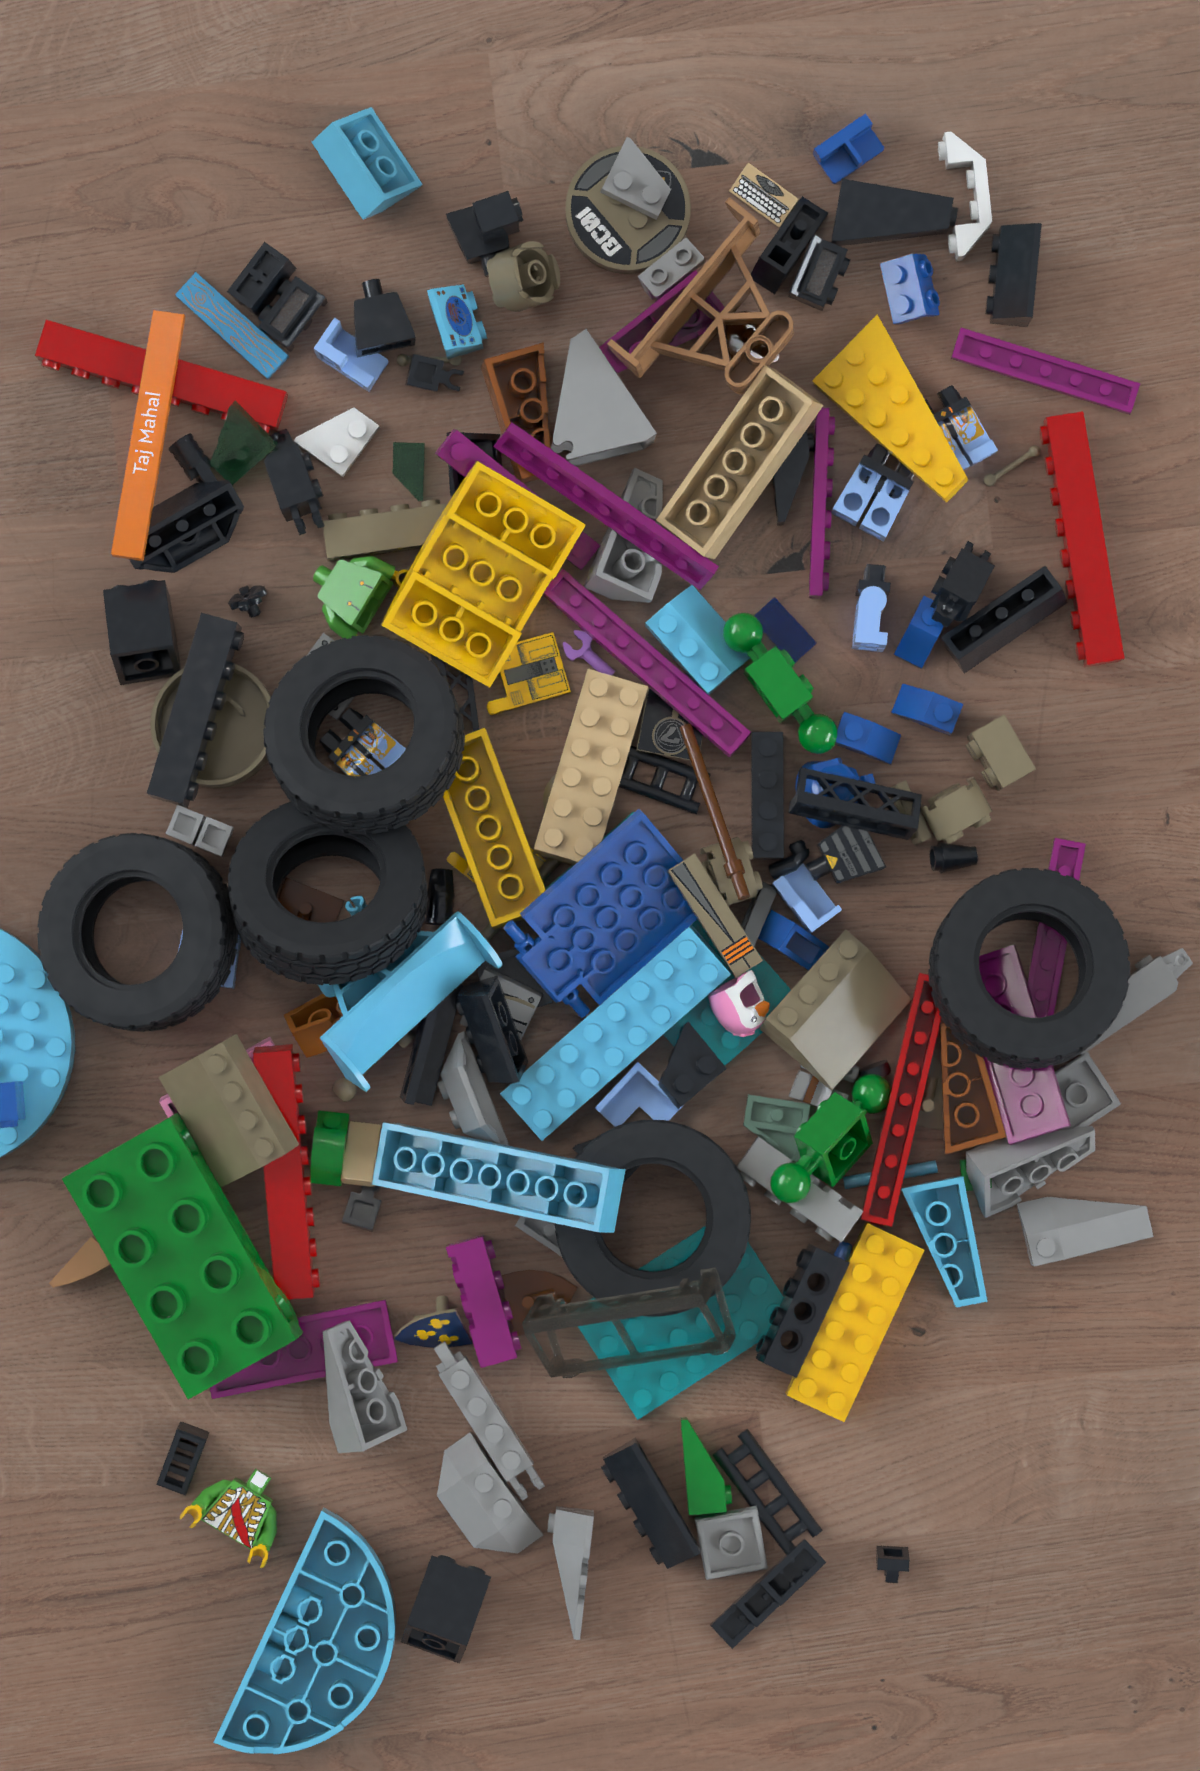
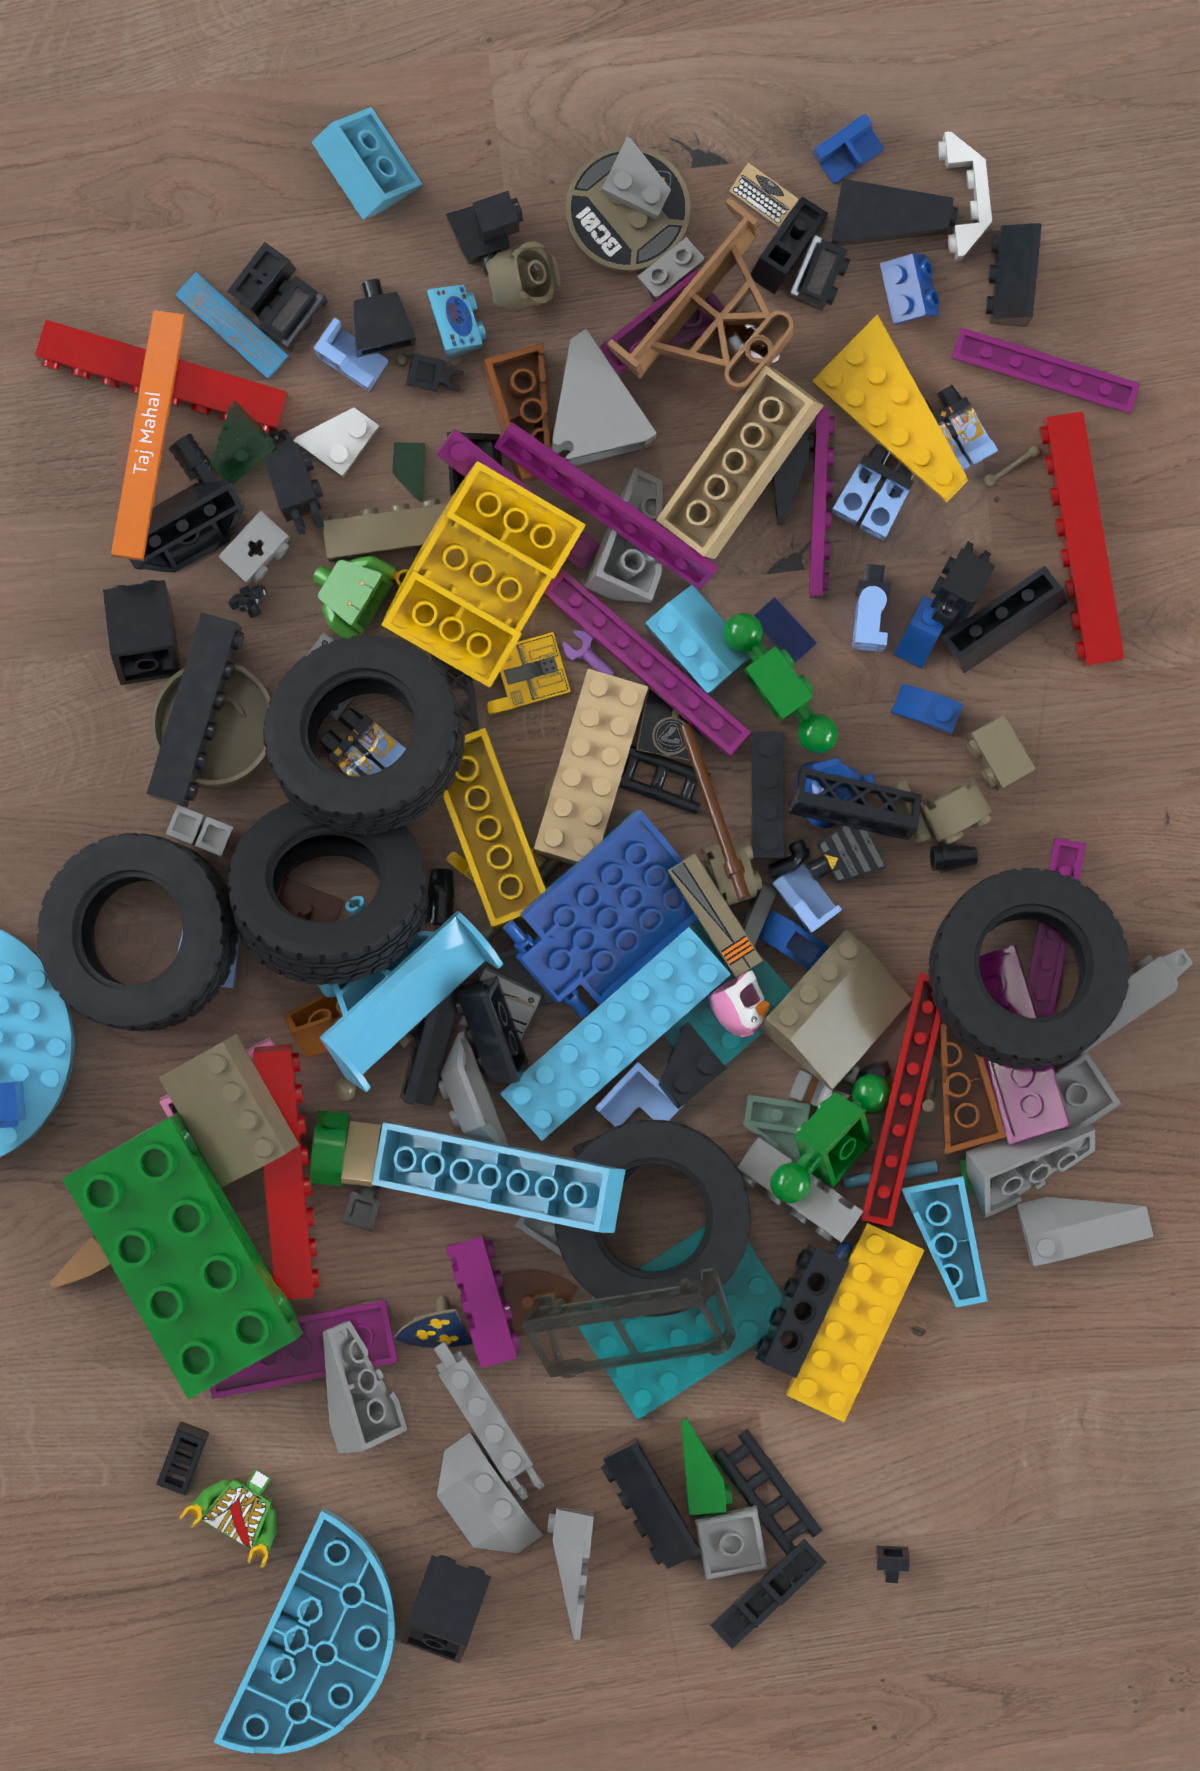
blue slope [835,712,901,765] -> none
none -> light grey brick [218,511,290,585]

